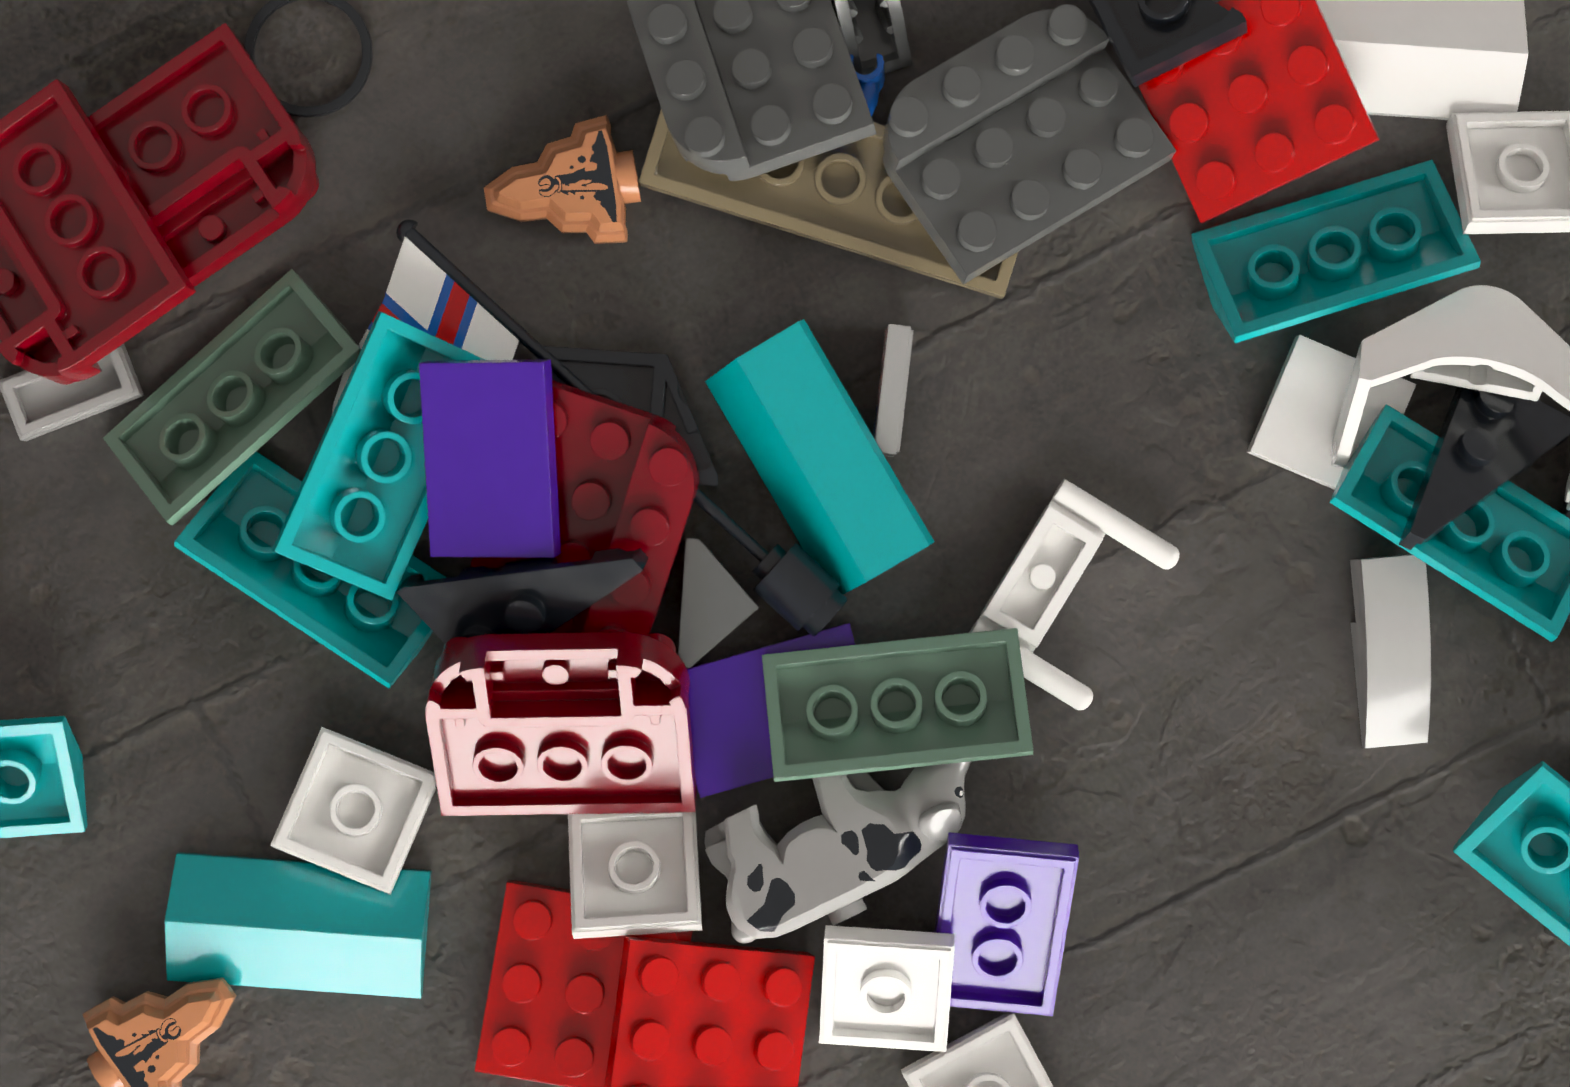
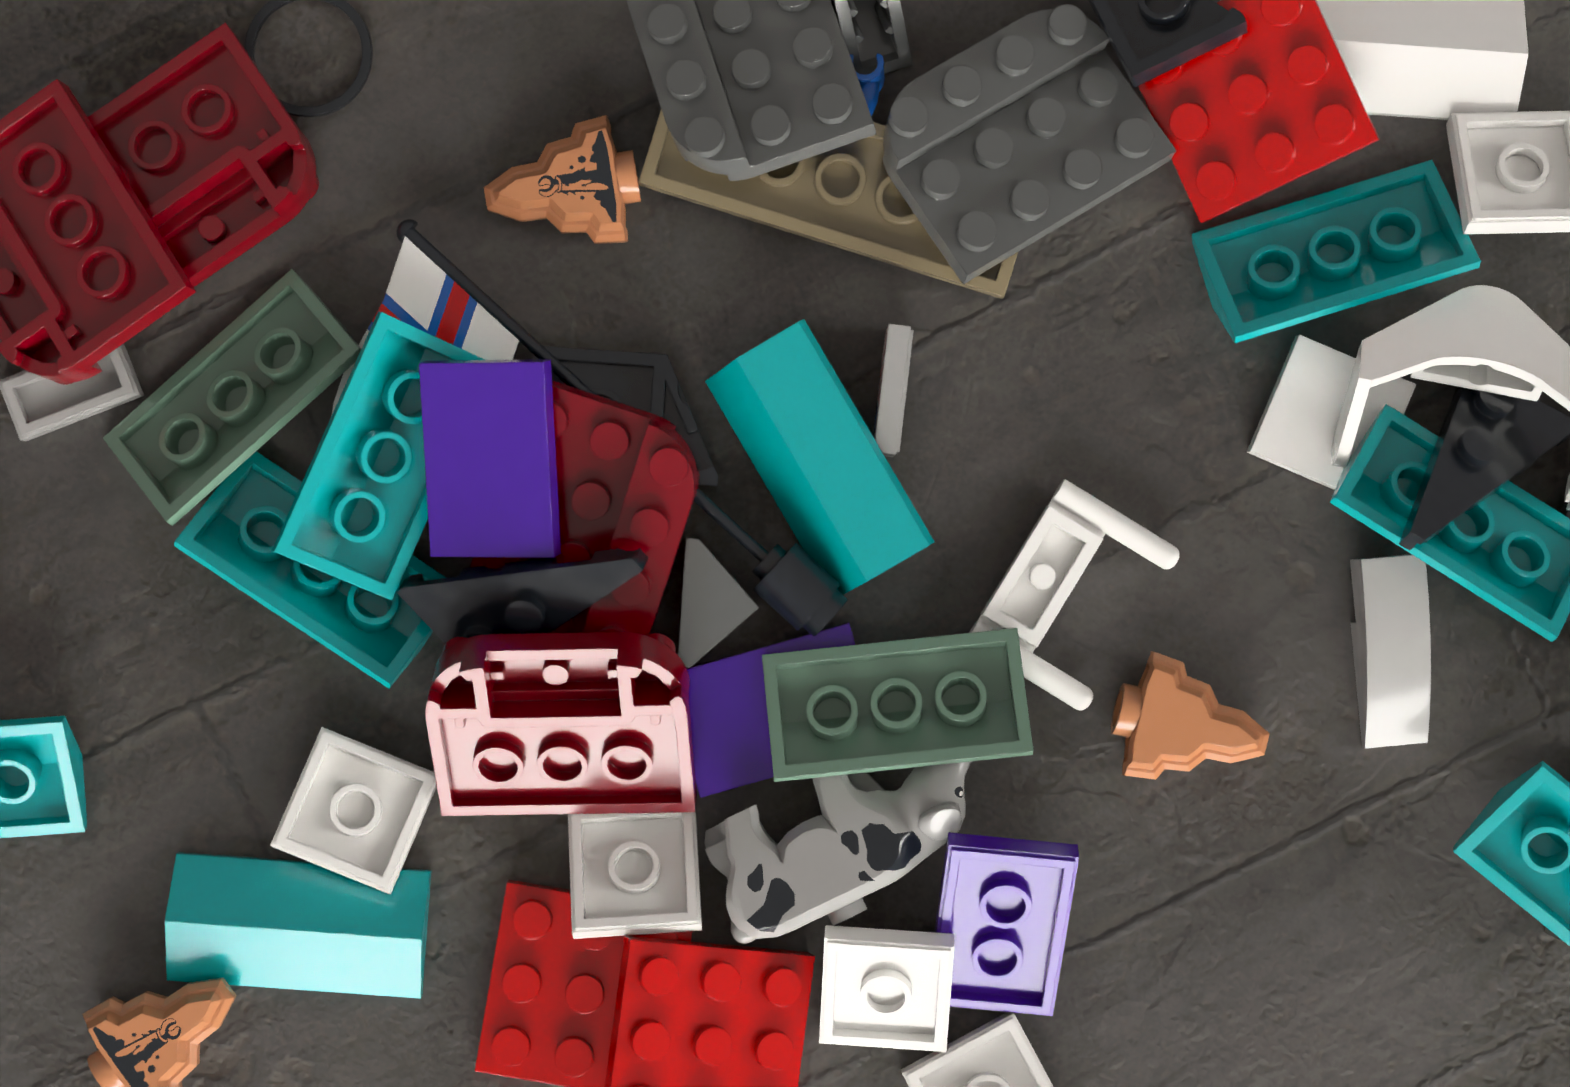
none -> nougat rock [1111,651,1270,780]

